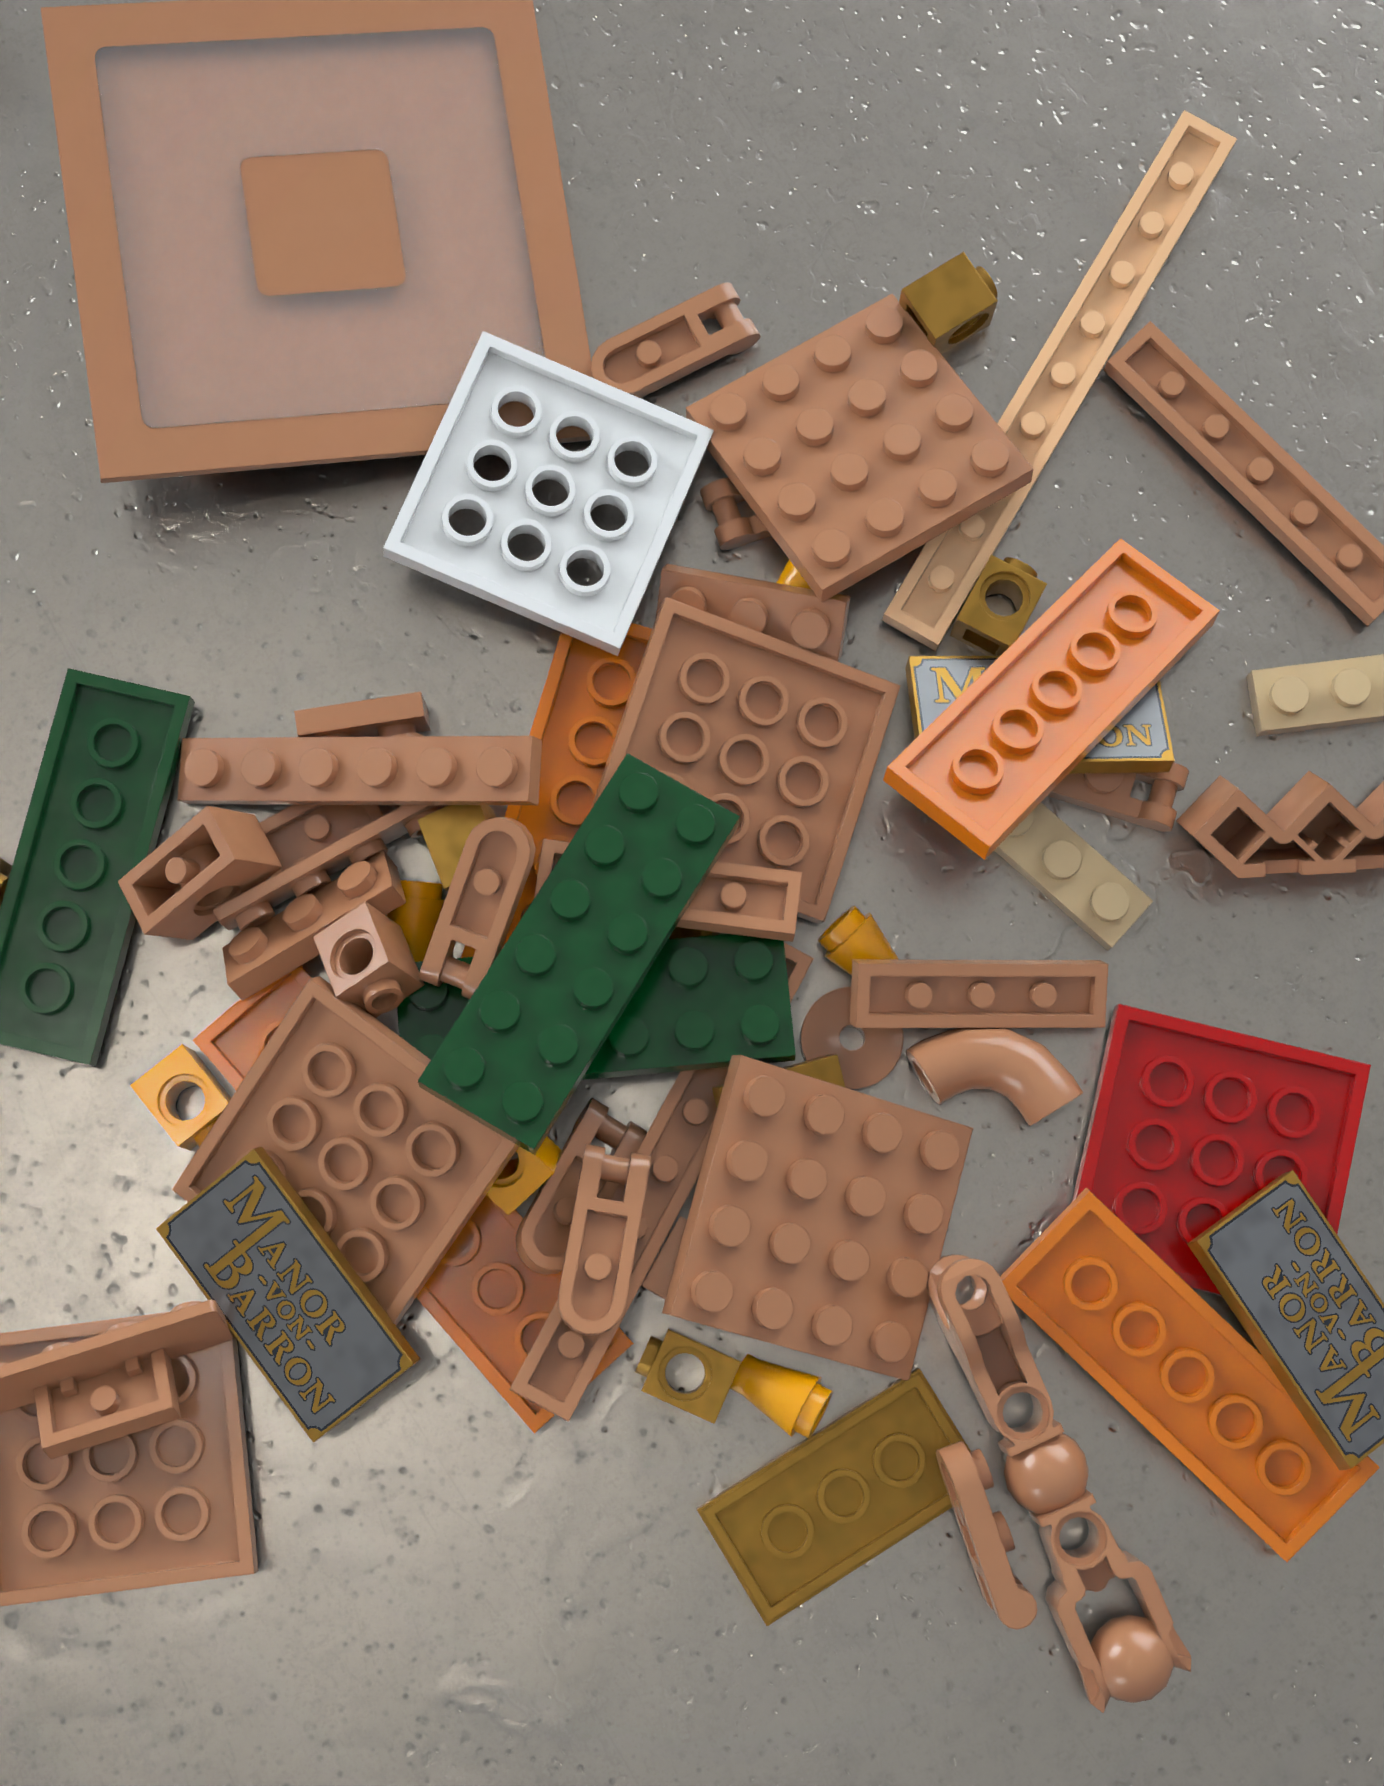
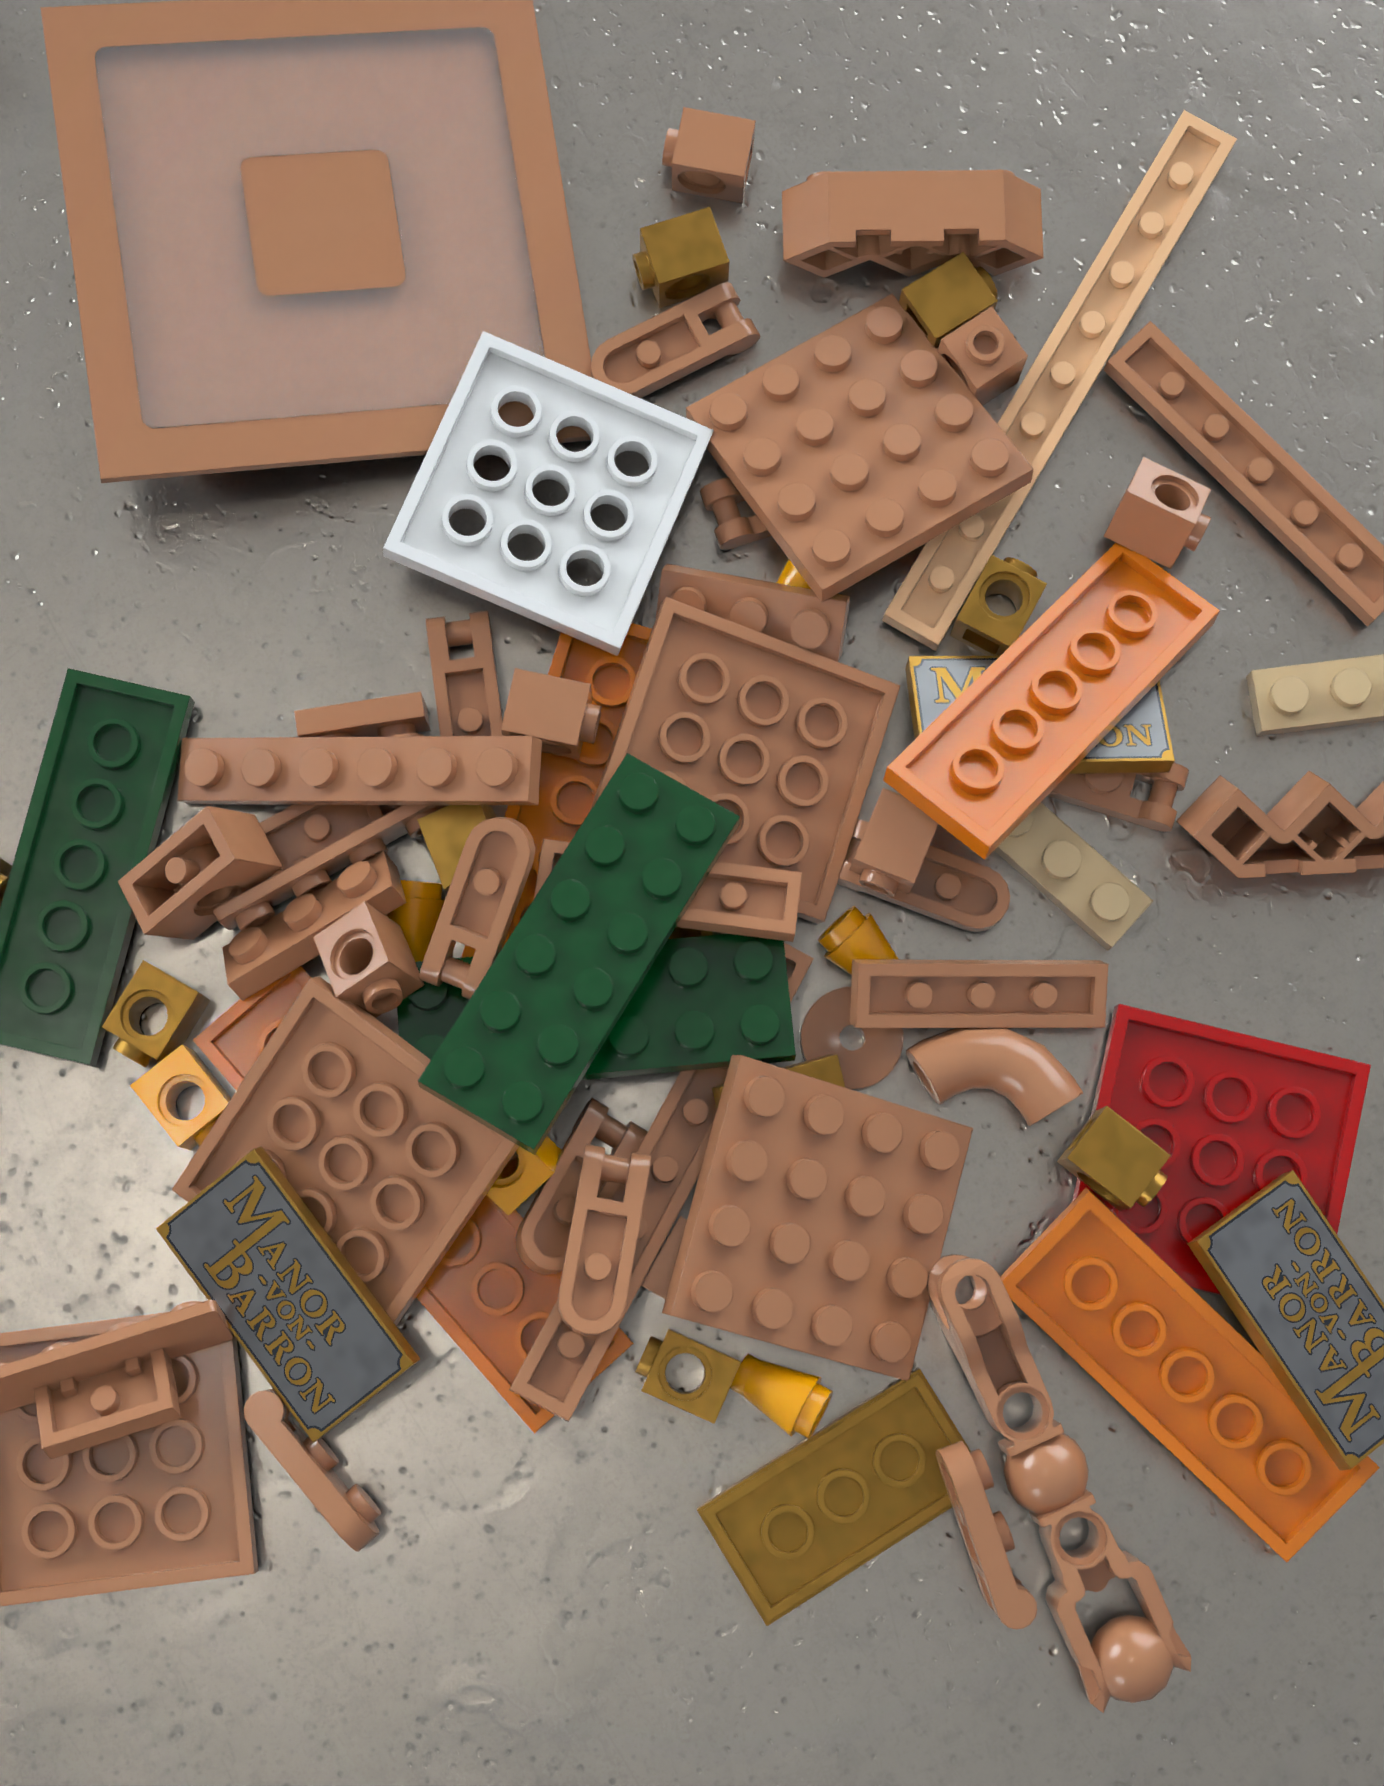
none -> pearl gold brick [102,960,210,1068]
none -> nougat plate [244,1389,381,1552]
none -> nougat plate [426,611,503,736]
none -> nougat brick [501,668,602,760]
none -> pearl gold brick [632,207,730,308]
none -> nougat brick [662,107,756,203]
none -> nougat brick [782,169,1044,278]
none -> nougat plate [837,819,1010,932]
none -> nougat brick [849,788,938,896]
none -> nougat brick [938,307,1028,405]
none -> pearl gold brick [1057,1106,1171,1211]
none -> nougat brick [1104,457,1211,569]

